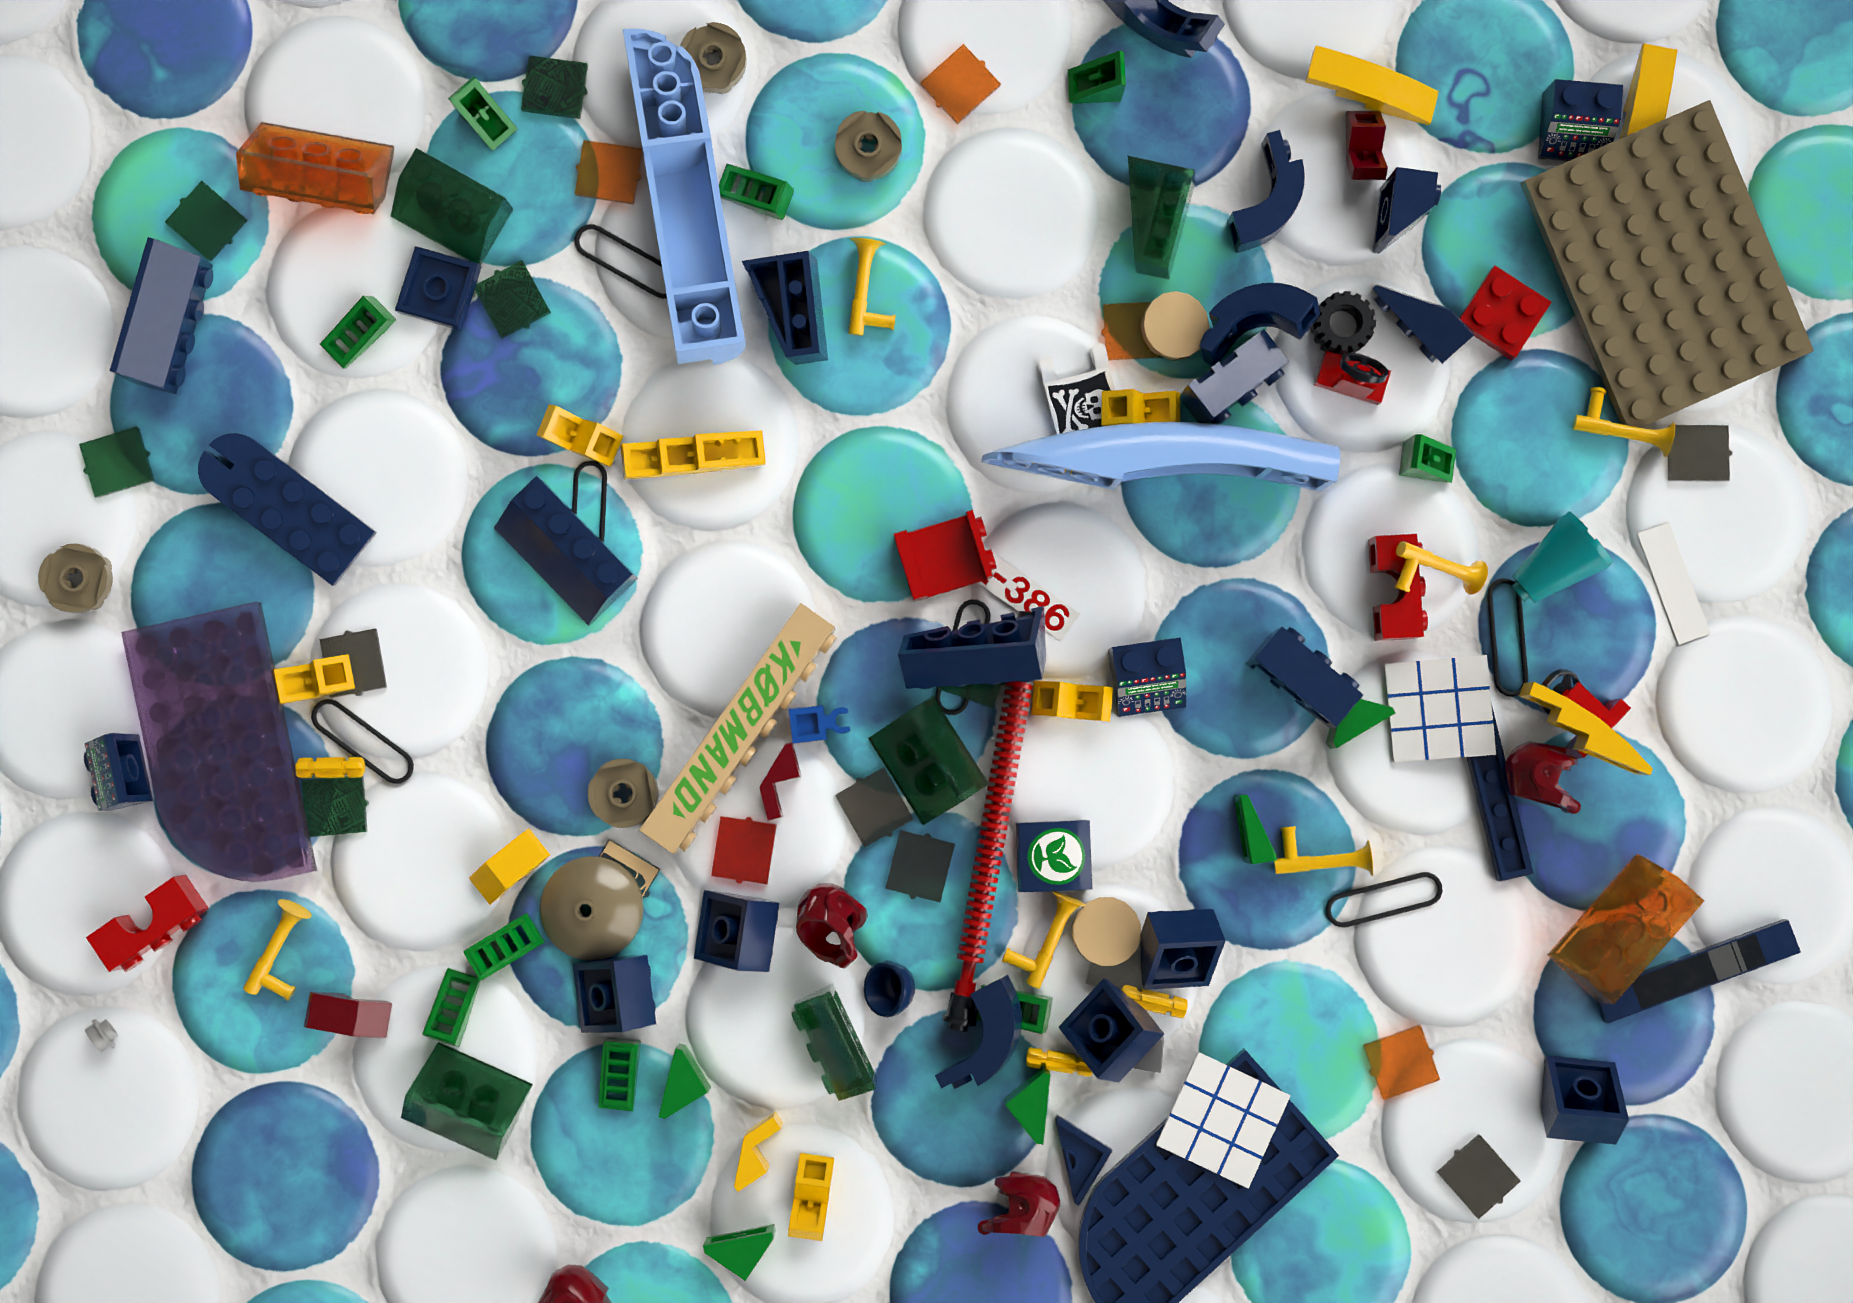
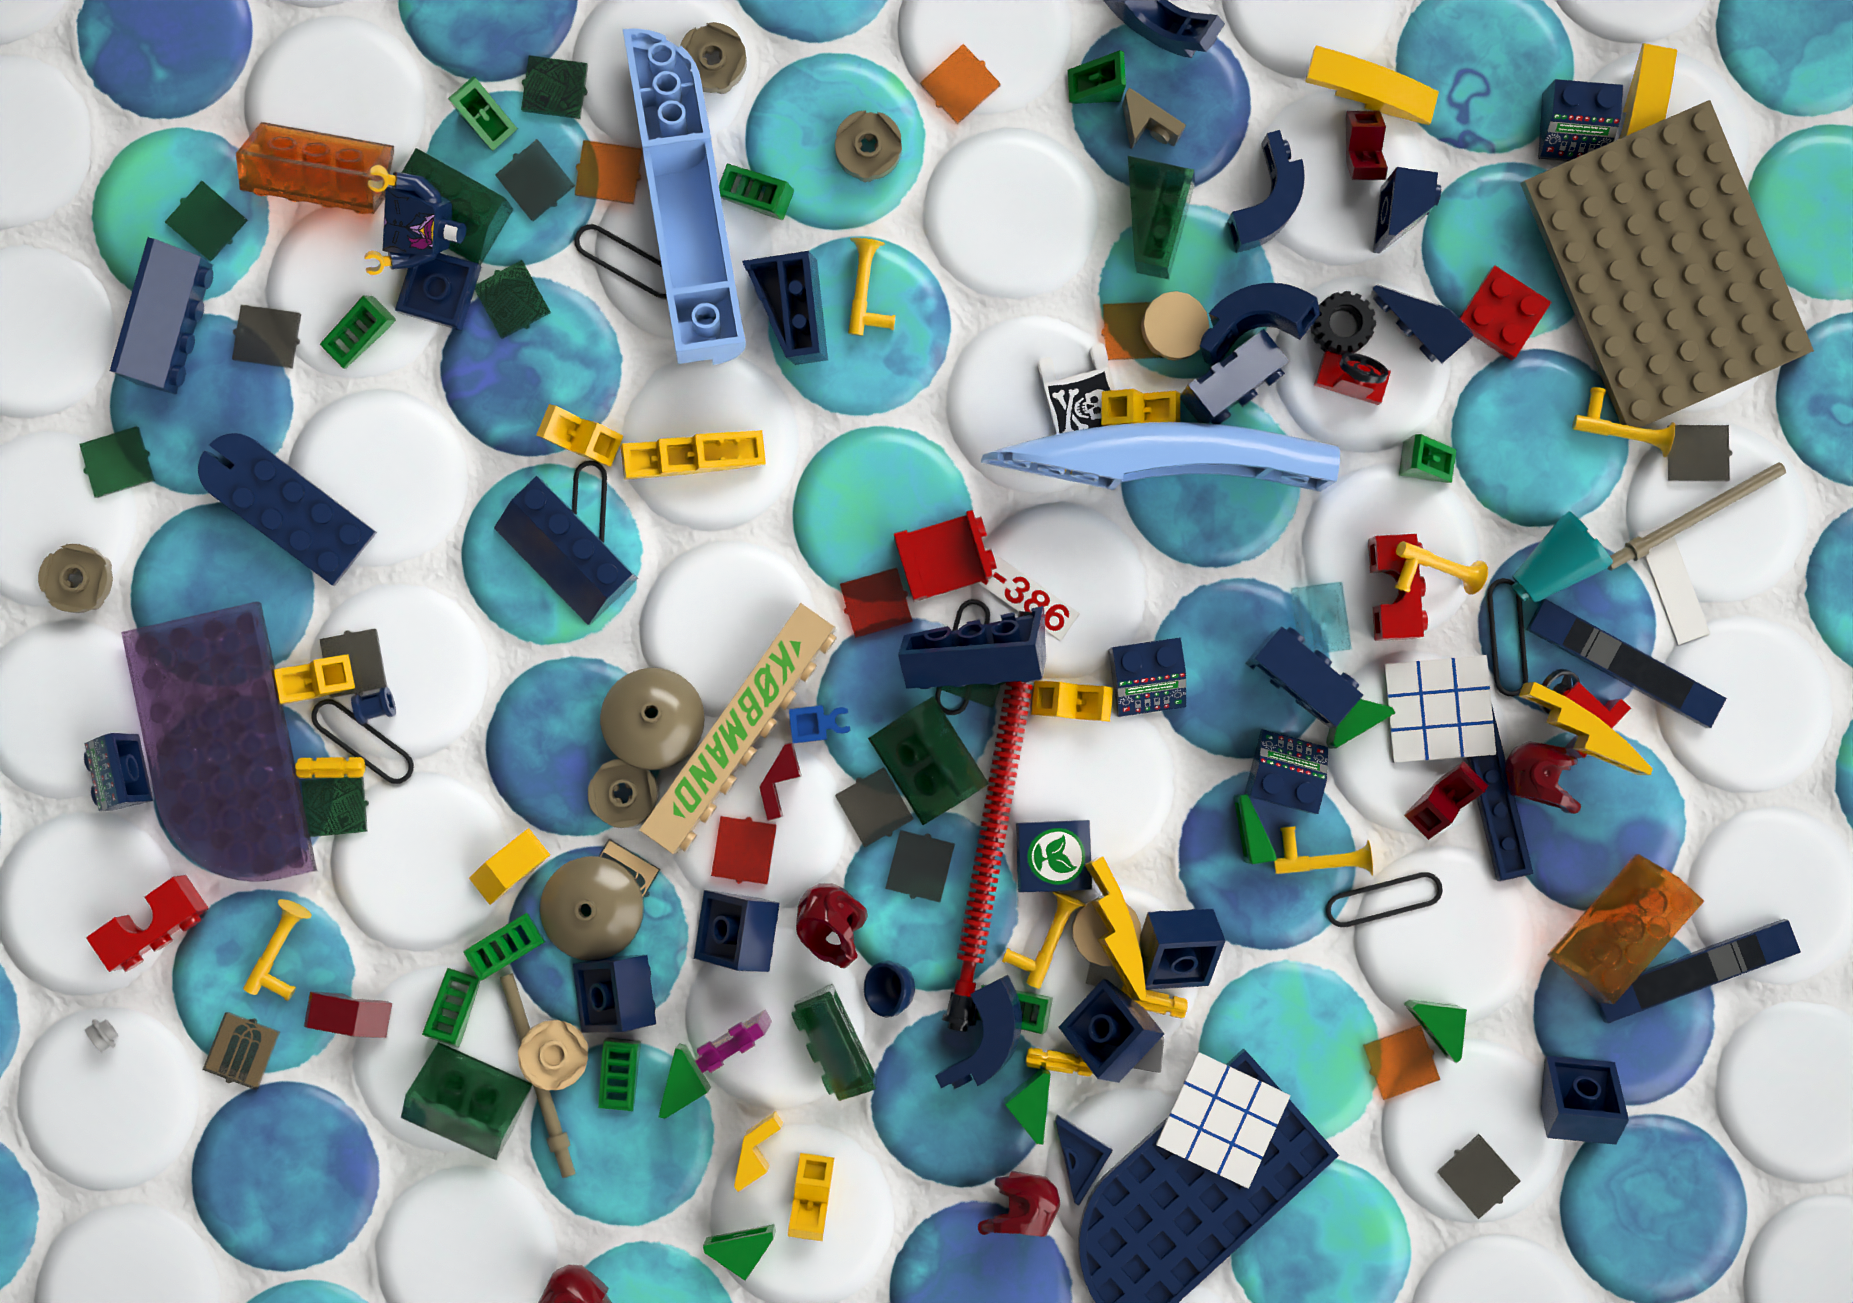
none -> clear smoke piece [203,1012,280,1090]
none -> clear smoke piece [232,305,302,369]
none -> dark blue bush [351,686,396,724]
none -> dark blue torso [364,165,466,275]
none -> clear smoke piece [495,139,575,221]
none -> dark tan bar [500,973,576,1178]
none -> tan tile [518,1020,588,1091]
none -> dark tan dish [600,668,705,770]
none -> magenta tile [695,1010,772,1073]
none -> clear red piece [840,567,913,638]
none -> yellow slope [1085,856,1147,1000]
none -> dark tan slope [1122,88,1186,149]
none -> dark blue slope [1244,729,1328,814]
none -> clear light blue plate [1291,582,1352,653]
none -> dark red slope [1404,761,1488,840]
none -> green slope [1404,1000,1467,1063]
none -> tile [1526,599,1727,728]
none -> dark tan bar [1607,462,1786,571]

